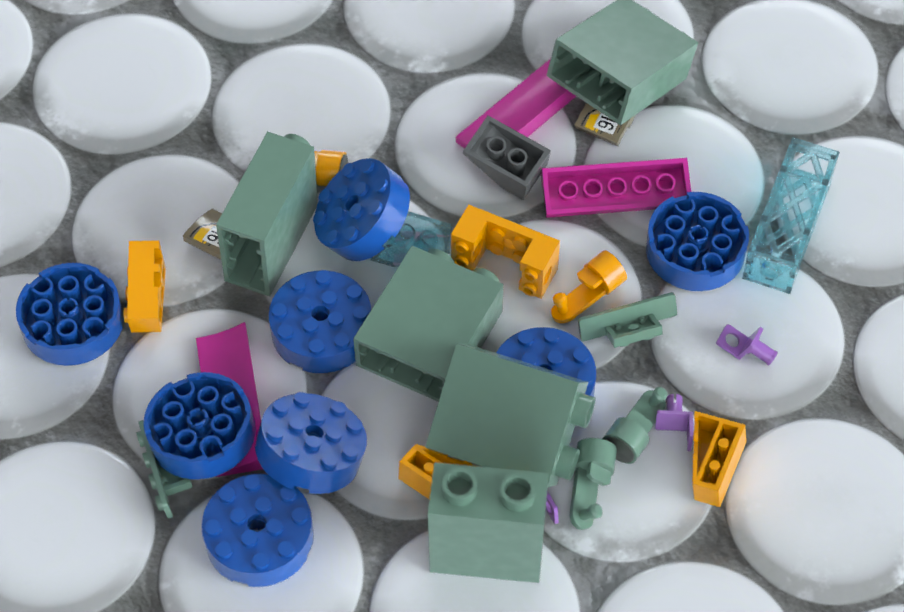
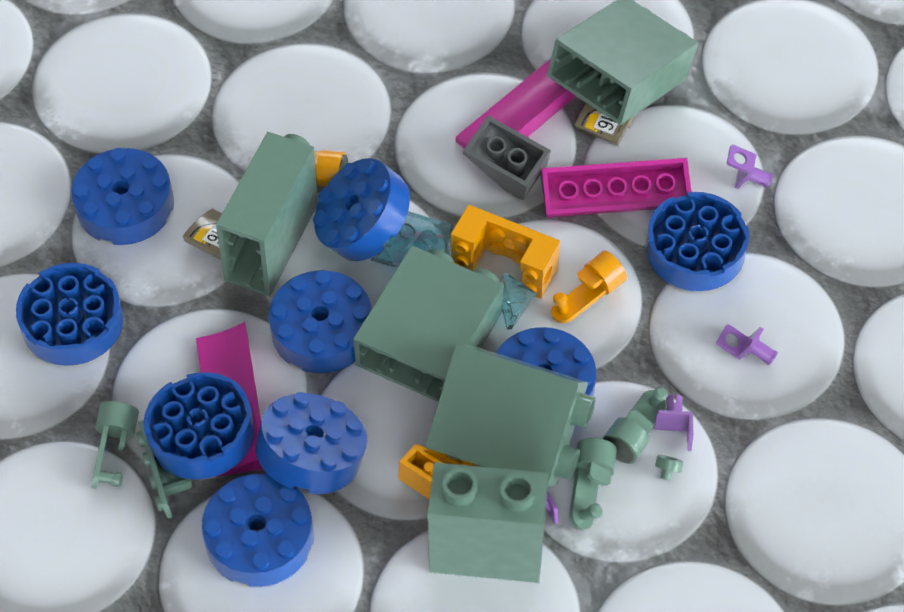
light orange wedge [124,240,166,333] -> none
sand green bracket [578,292,677,348] -> none
light orange wedge [692,411,746,507] -> none
clear light blue piece [742,137,840,294] -> none
none -> blue brick [71,148,174,245]
none -> sand green piece [91,401,139,489]
none -> clear light blue slope [500,273,537,330]
none -> sand green tile [655,455,683,481]
none -> medium lavender bracket [727,144,773,189]

